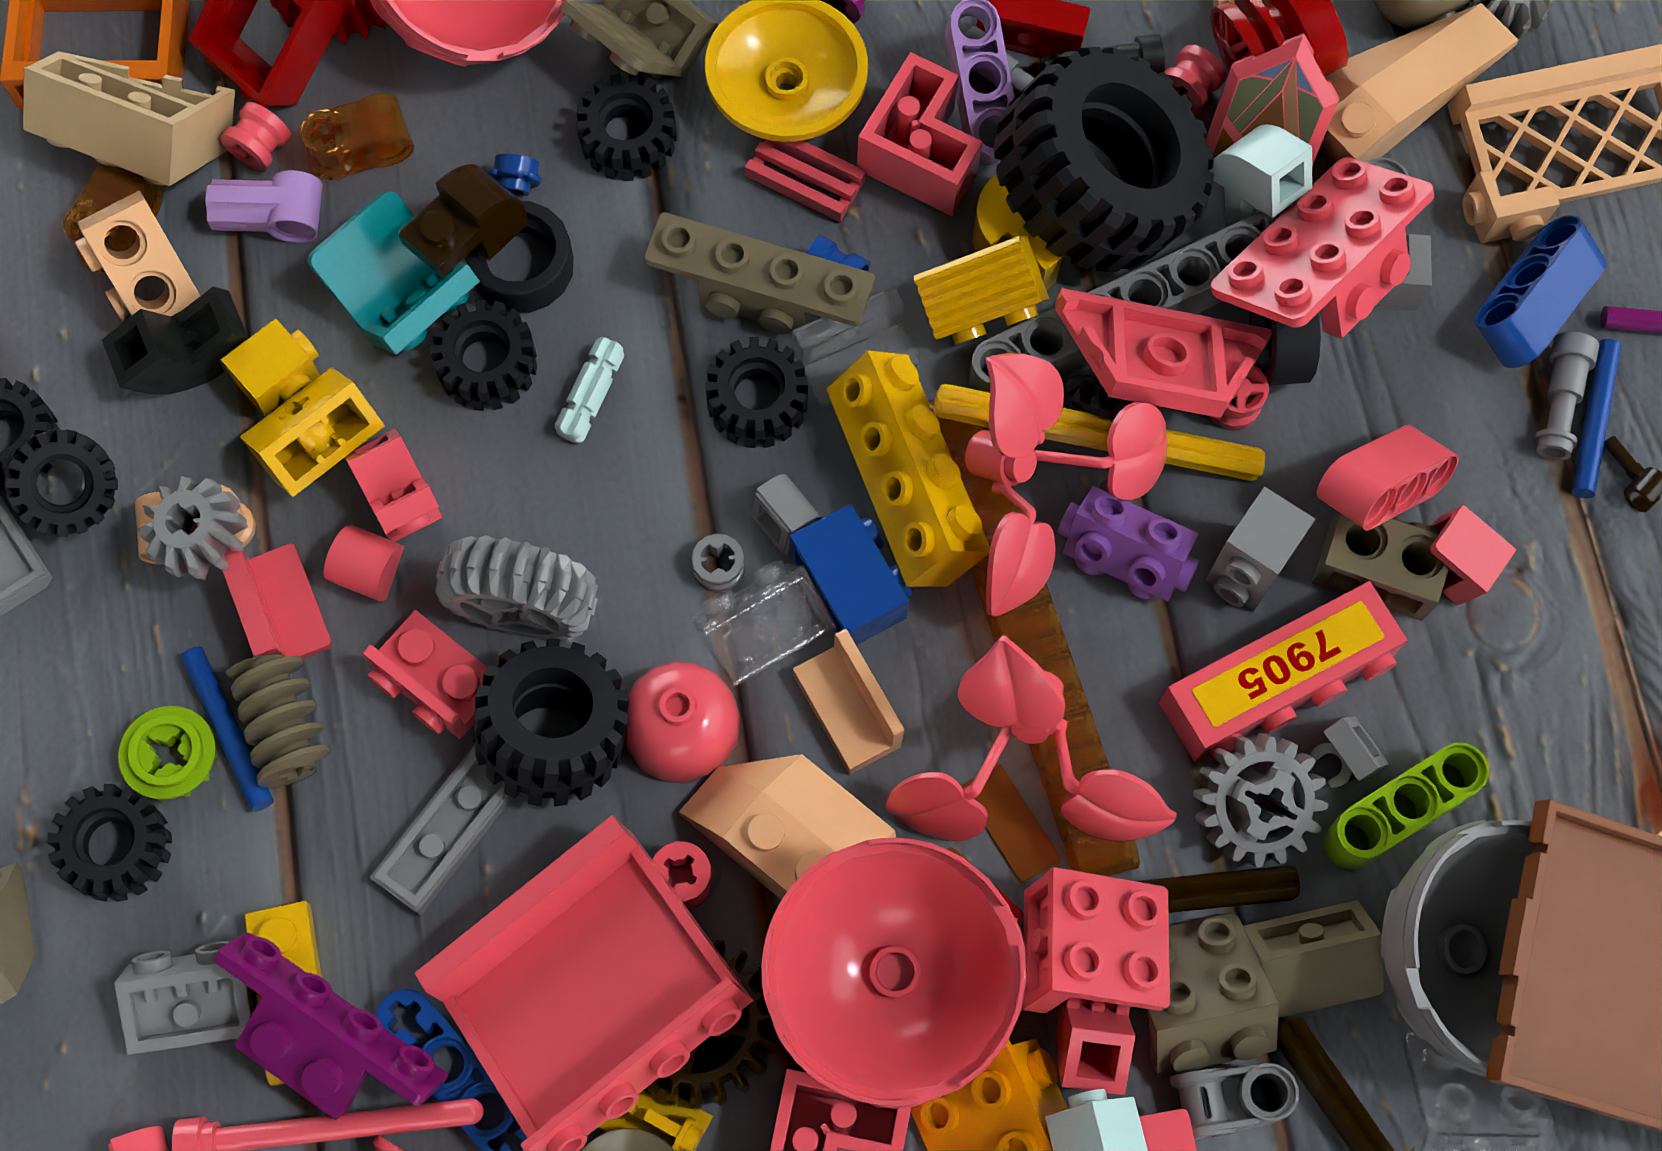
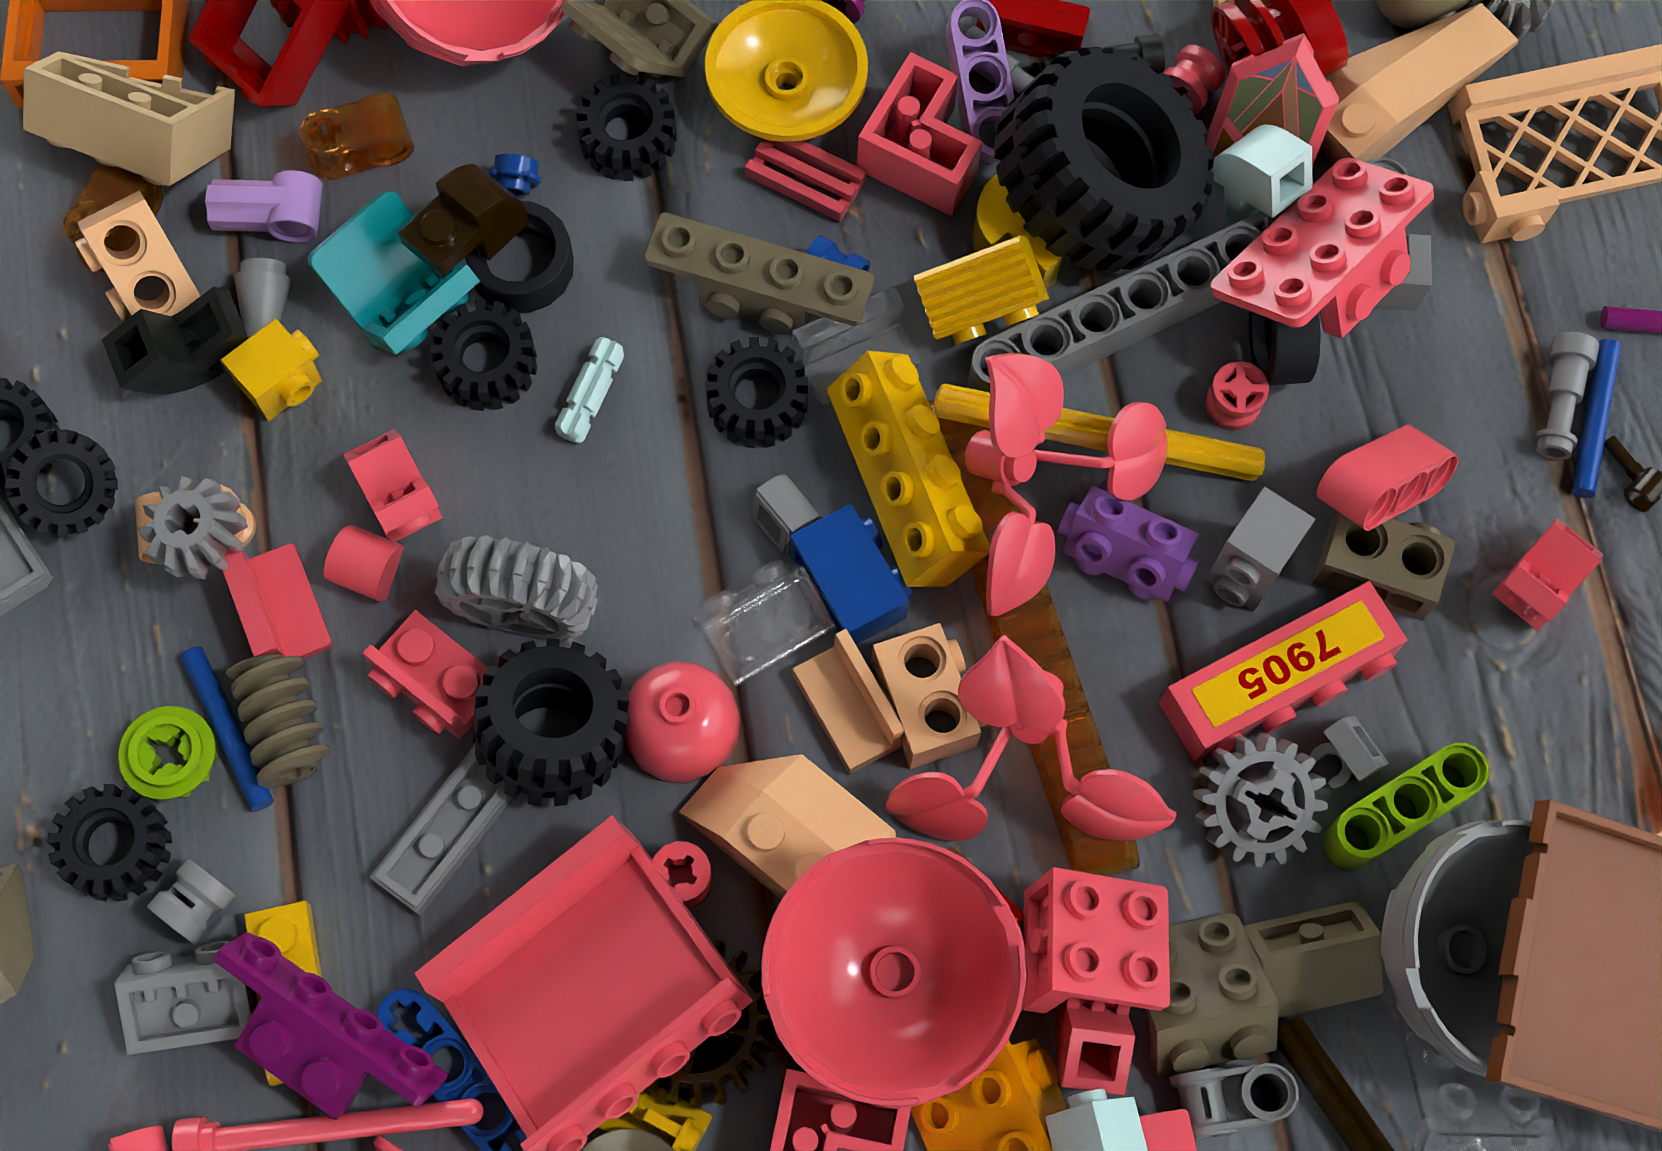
coral wheel [220,102,291,172] -> none
yellow brick [240,367,385,497] -> none
light grey bush [692,534,744,592] -> none
dark orange sticker [962,764,1060,882] -> none
coral wing [1055,288,1272,418] -> none
black gear [1064,375,1133,420] -> none
dark brown axle [1136,865,1300,913] -> none
coral panel [1430,505,1517,606] -> none
blue beam [1474,215,1606,368] -> none
none -> light grey wheel [147,857,237,944]
none -> light grey cone [234,258,292,341]
none -> light nougat brick [871,623,986,769]
none -> coral brick [1492,518,1603,631]

